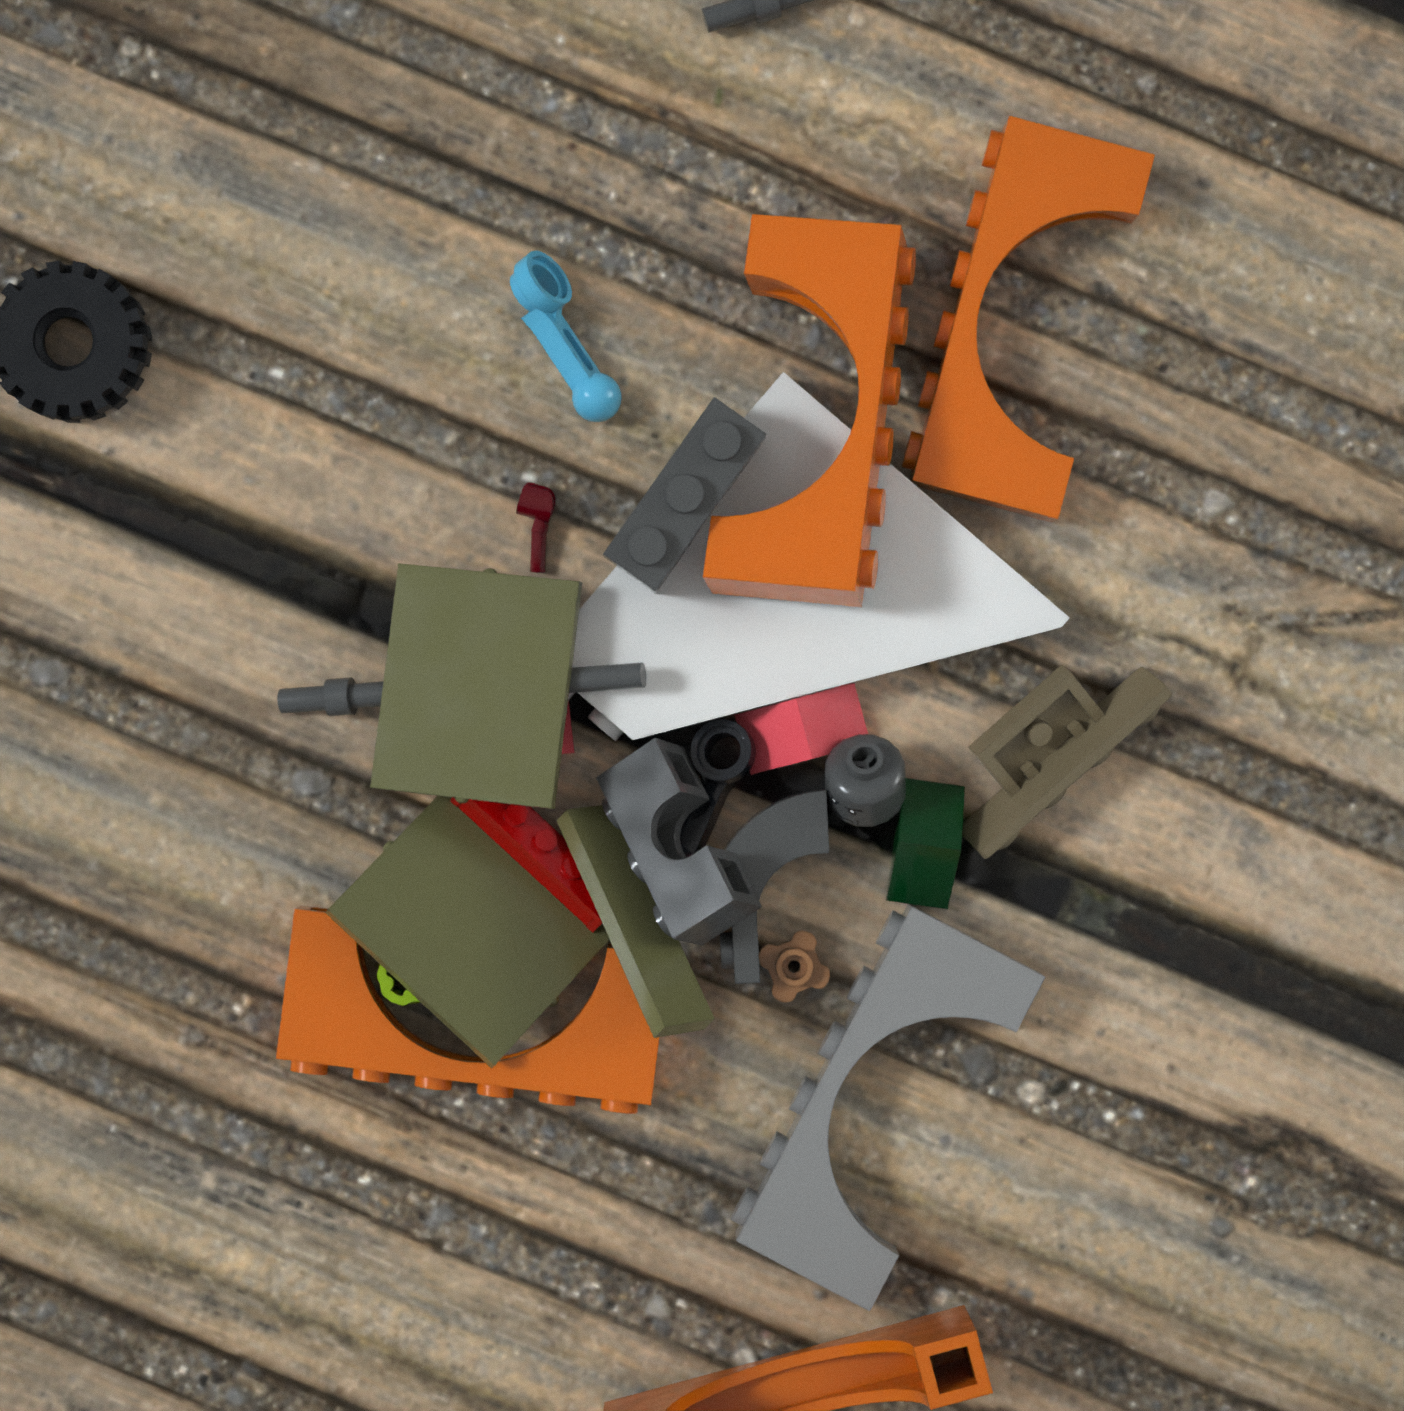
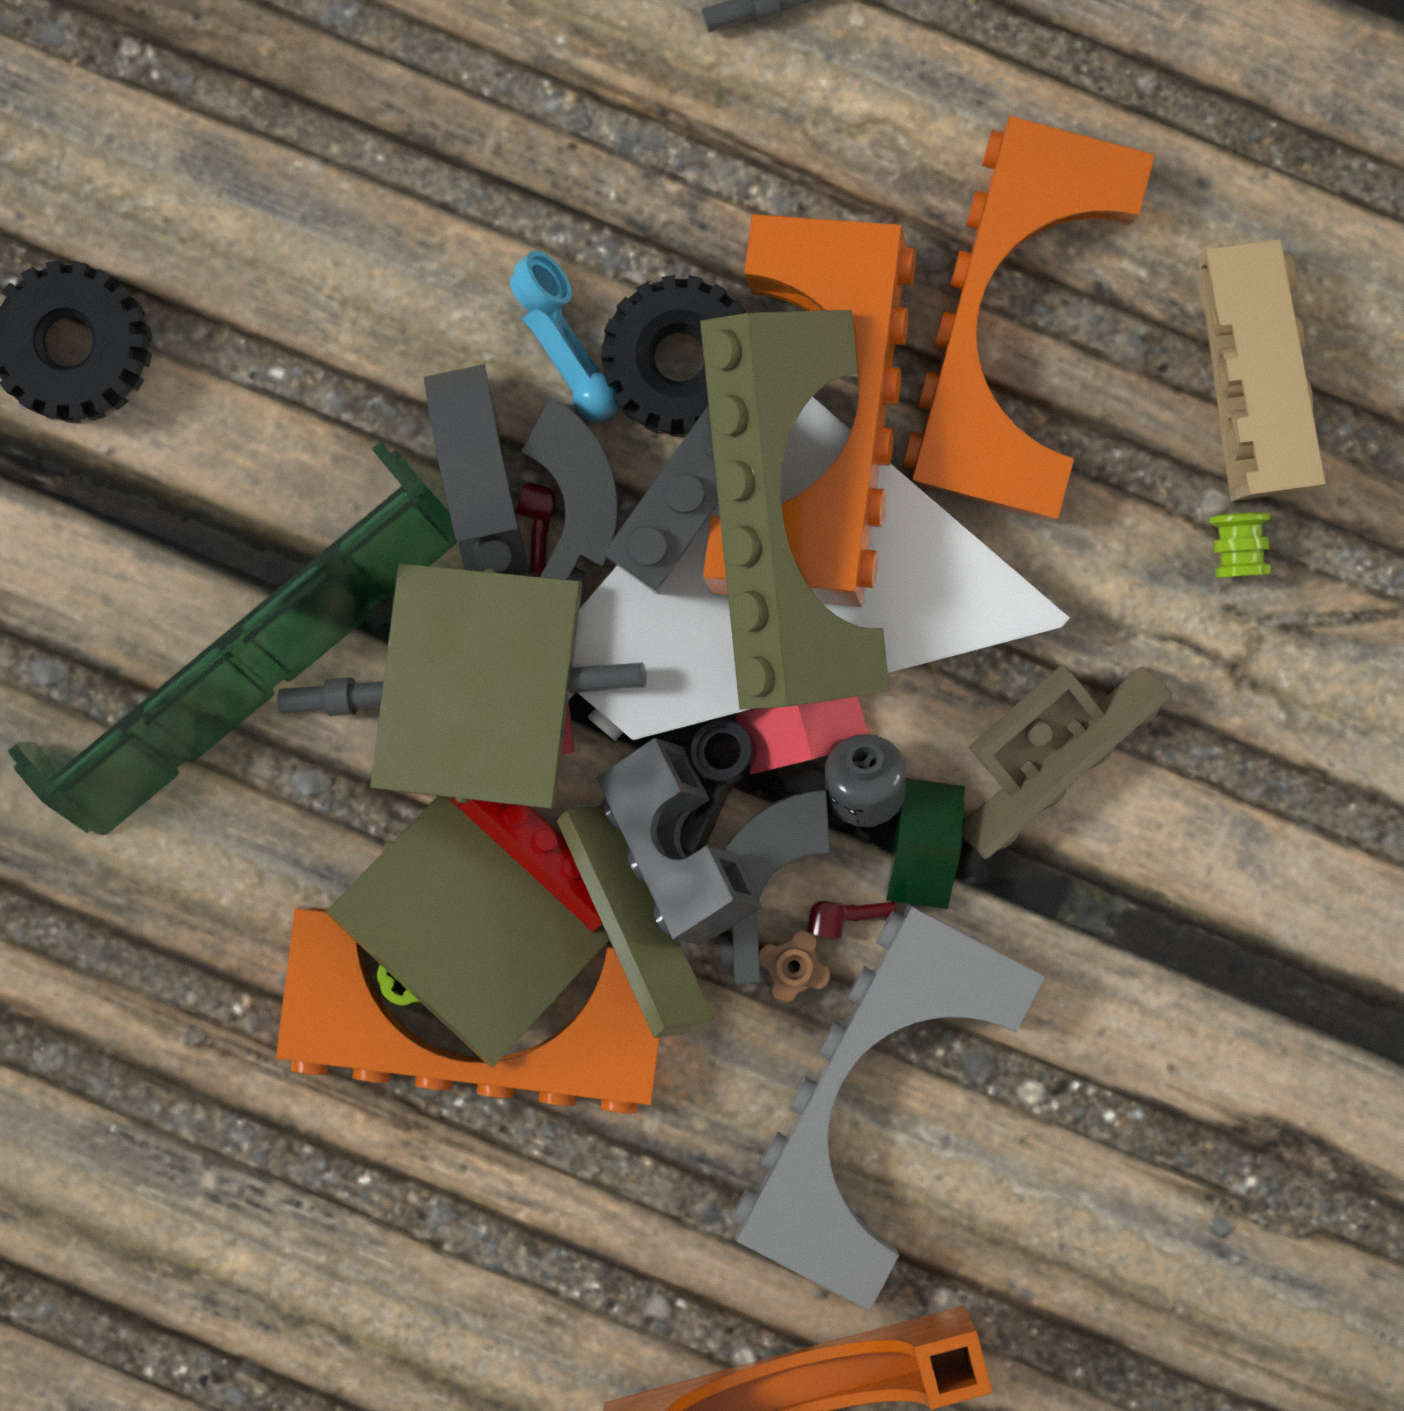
none -> clear green piece [8,441,458,835]
none -> dark grey arch [424,364,529,575]
none -> dark grey arch [521,396,618,582]
none -> black tyre [601,275,745,437]
none -> olive arch [700,310,890,710]
none -> dark red hand [807,901,897,939]
none -> tan wedge [1197,239,1326,502]
none -> lime bush [1208,512,1271,578]

